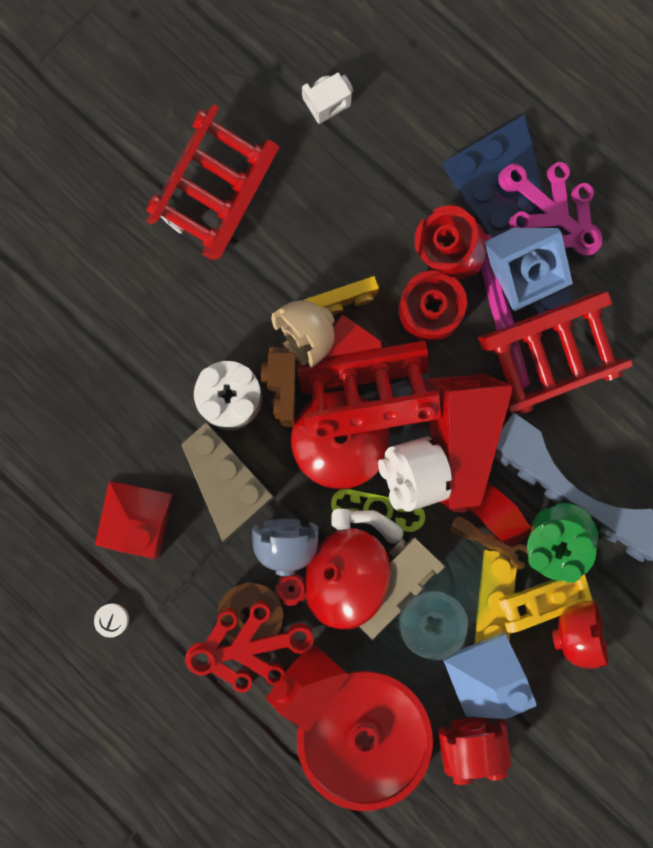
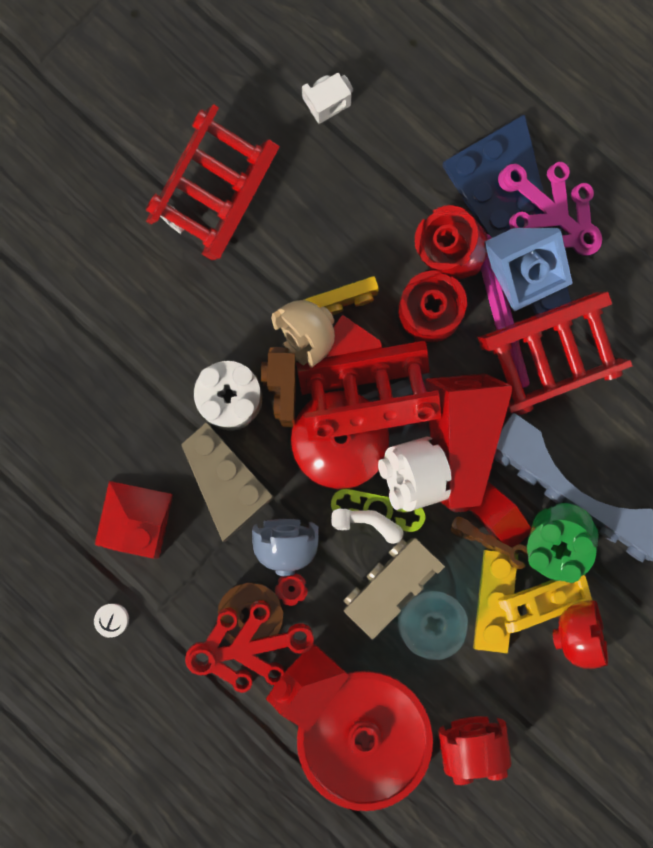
red dish [305,528,391,629] -> none
medium blue slope [443,632,537,719] -> none

